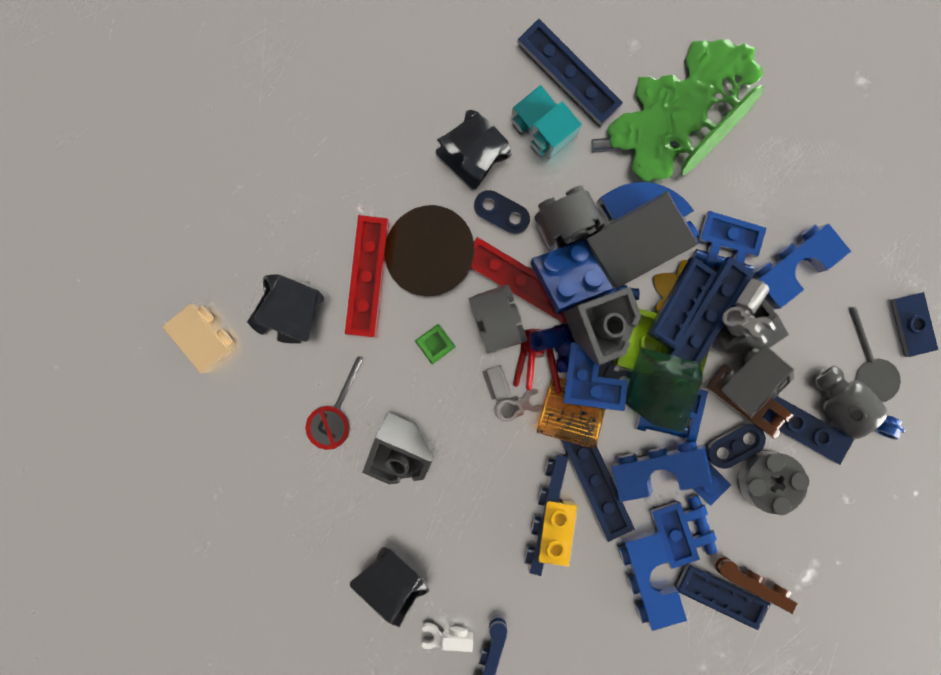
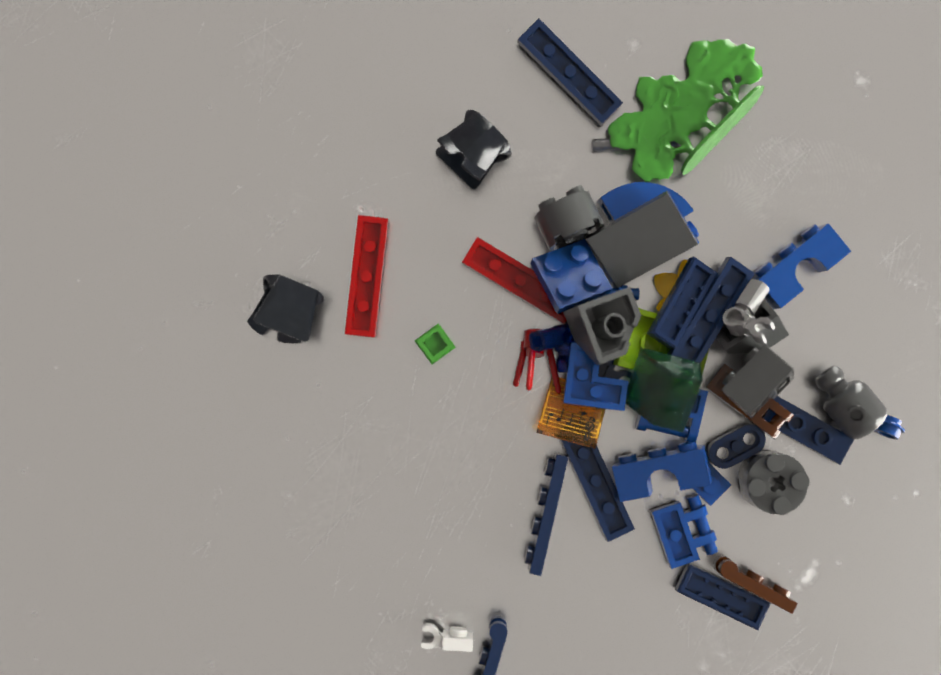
tan brick [162,304,235,374] -> none
piece [305,356,362,450] -> none
black piece [350,547,430,627] -> none
dark grey slope [362,412,434,485] -> none
dark brown sticker [385,205,474,296] -> none
dark grey brick [469,284,528,354] -> none
dark blue plate [474,190,530,235] -> none
light grey bar [482,365,544,422] -> none
teal brick [511,85,582,159] -> none
yellow bracket [538,499,577,567] -> none
blue arch [619,528,687,631] -> none
blue plate [693,211,767,272] -> none
dark grey piece [851,306,901,402] -> none
dark blue plate [891,292,939,357] -> none

